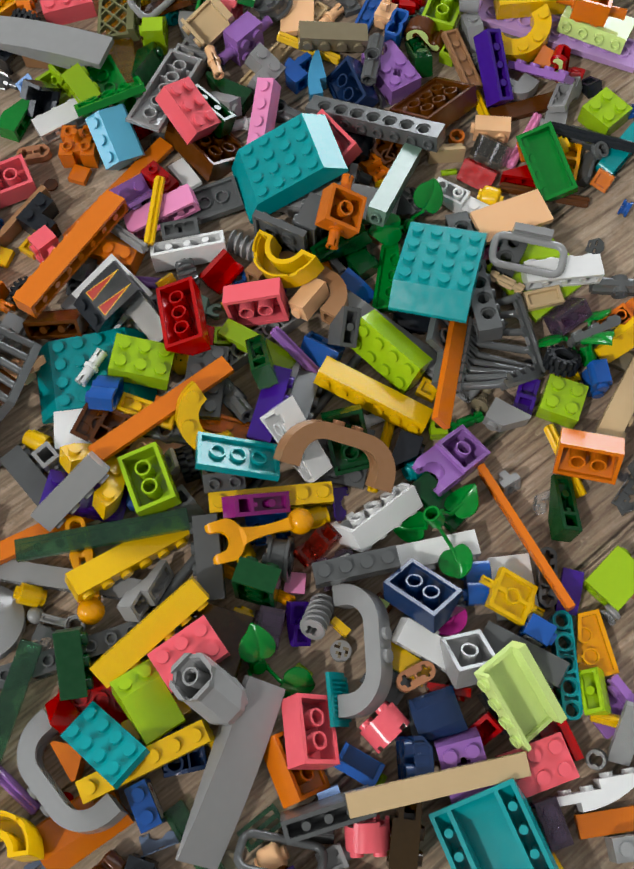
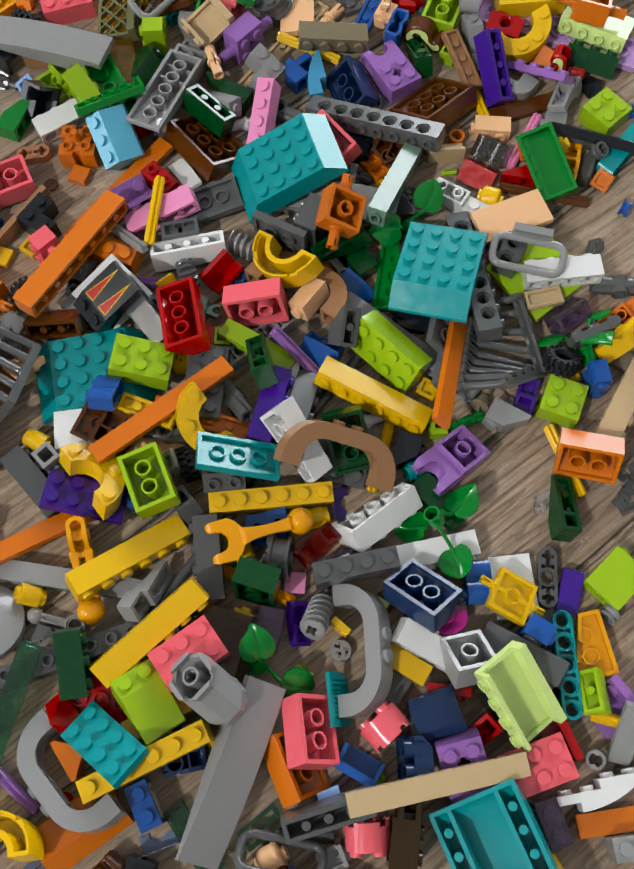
clear green tile [14,508,190,562] -> none
light grey brick [30,450,110,532] -> none
white pin [75,348,108,387] -> none
coral brick [155,76,221,145] -> none
magenta slope [222,491,291,519] -> none
dark grey piece [361,33,385,86] -> none
nougat beam [396,661,436,693] -> none
orange tile [477,463,575,612] -> none
tan axle [490,270,525,295] -> none
light grey tile [498,470,521,497] -> none
none -> red brick [485,10,525,39]
none -> dark green brick [568,38,621,80]

